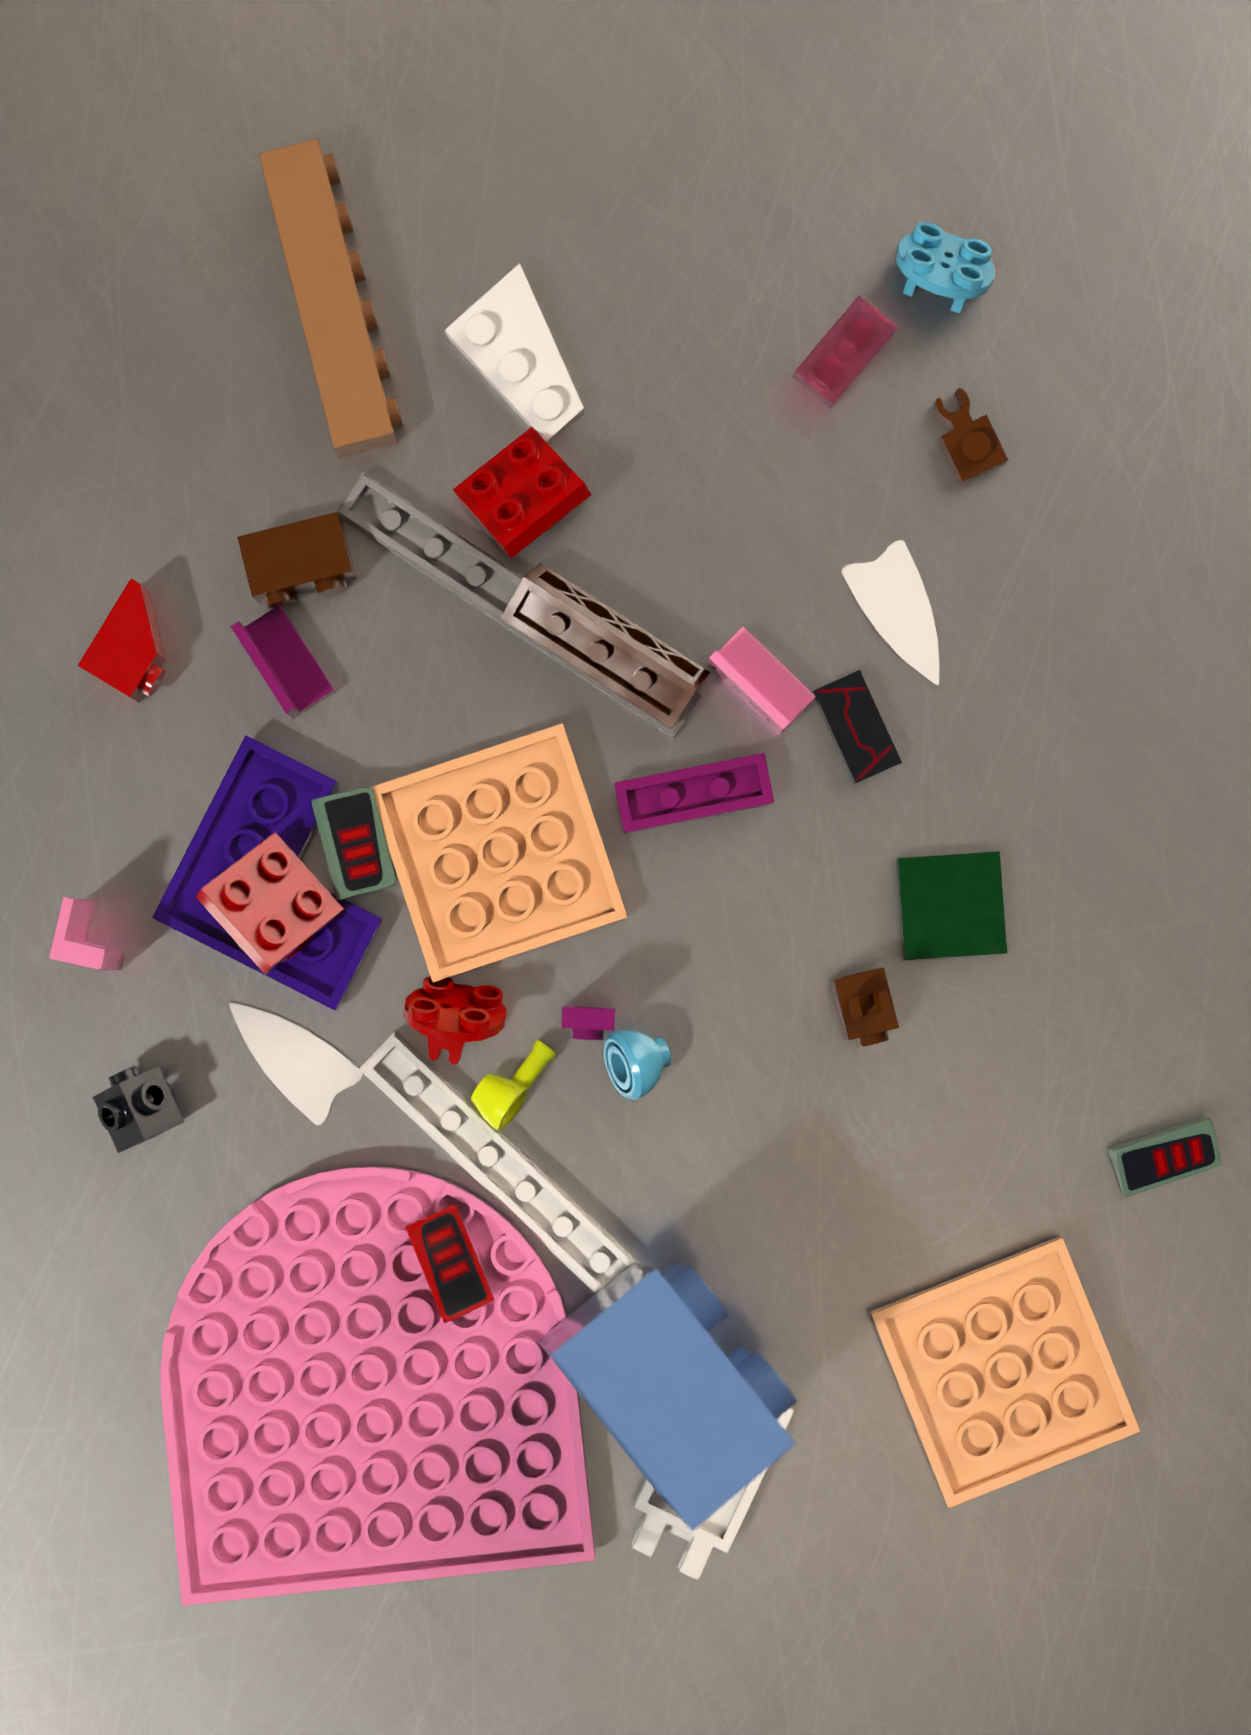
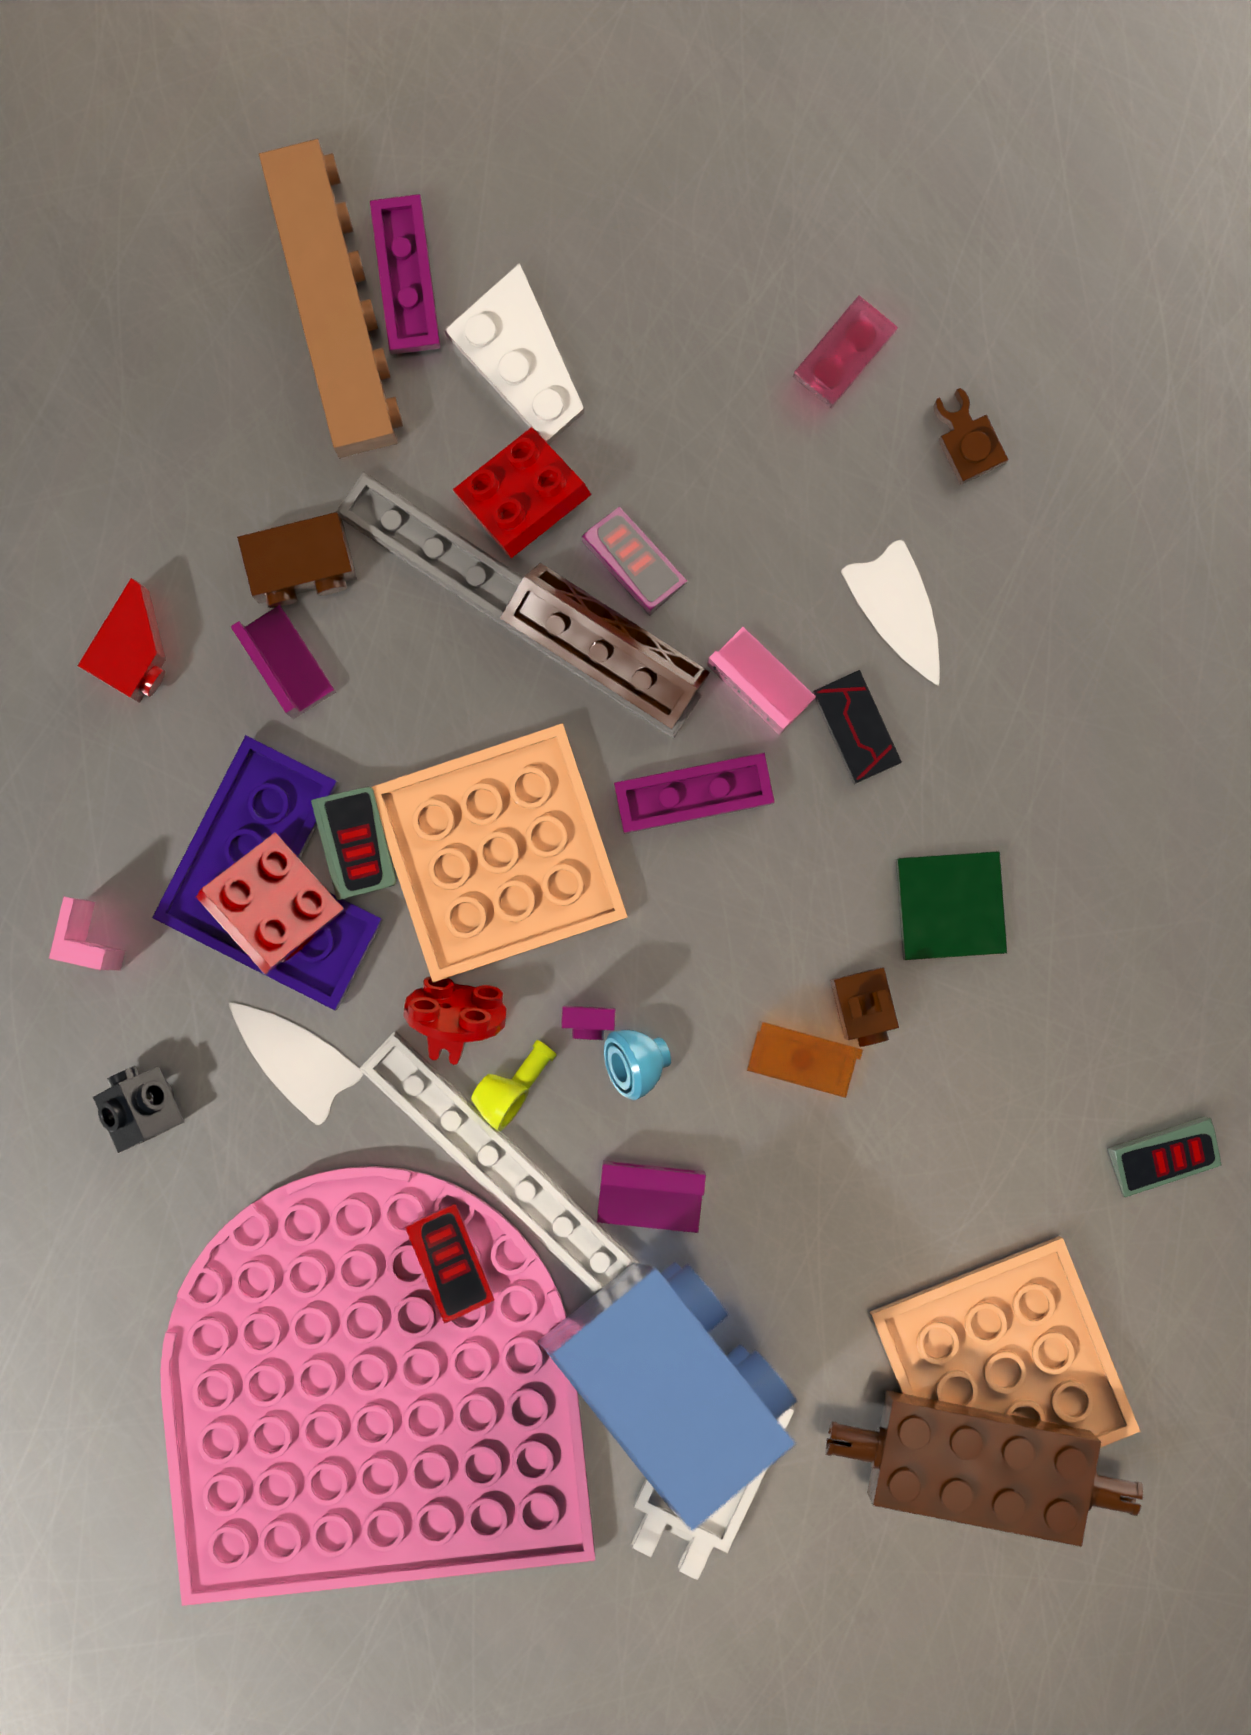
medium azure plate [896,222,995,314] -> none
none -> magenta plate [370,194,441,355]
none -> slope [581,507,687,615]
none -> magenta panel [597,1160,706,1233]
none -> clear orange panel [746,1021,863,1098]
none -> reddish brown brick [825,1391,1143,1547]

